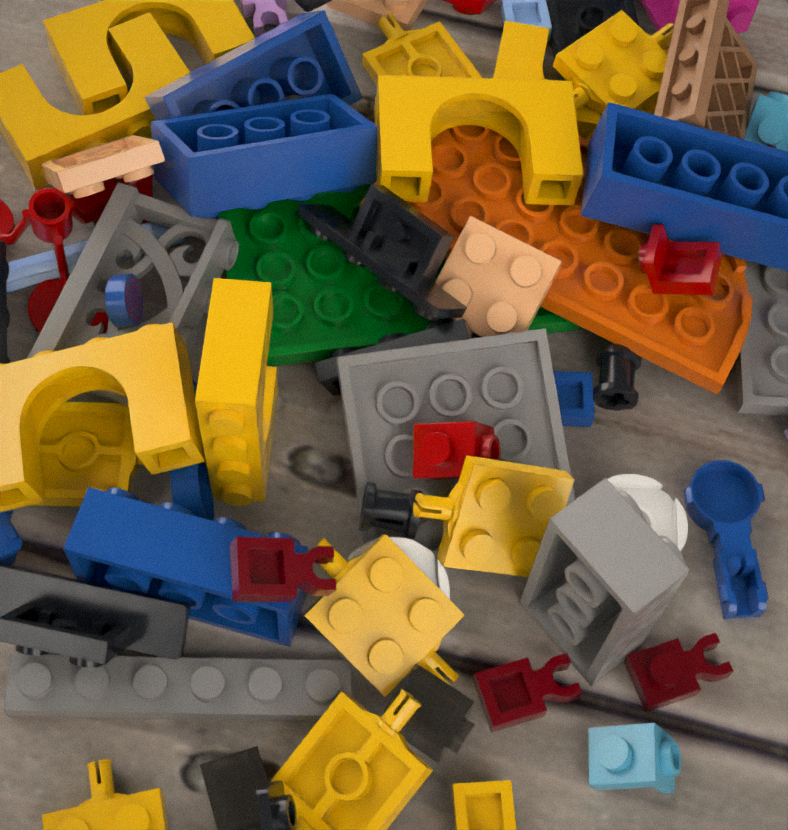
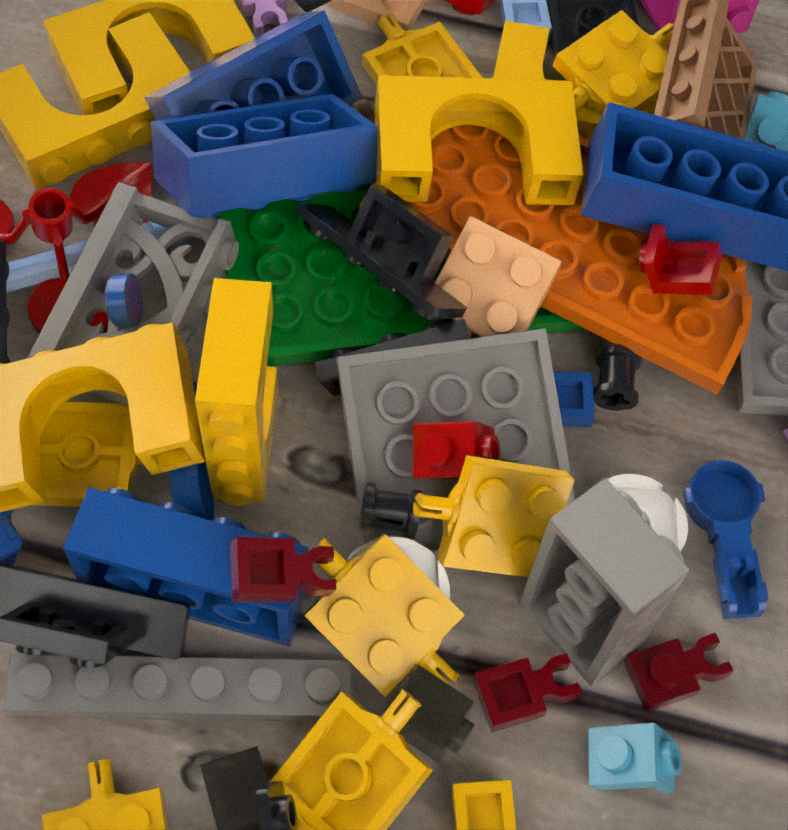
light nougat plate [41,135,165,198] -> none

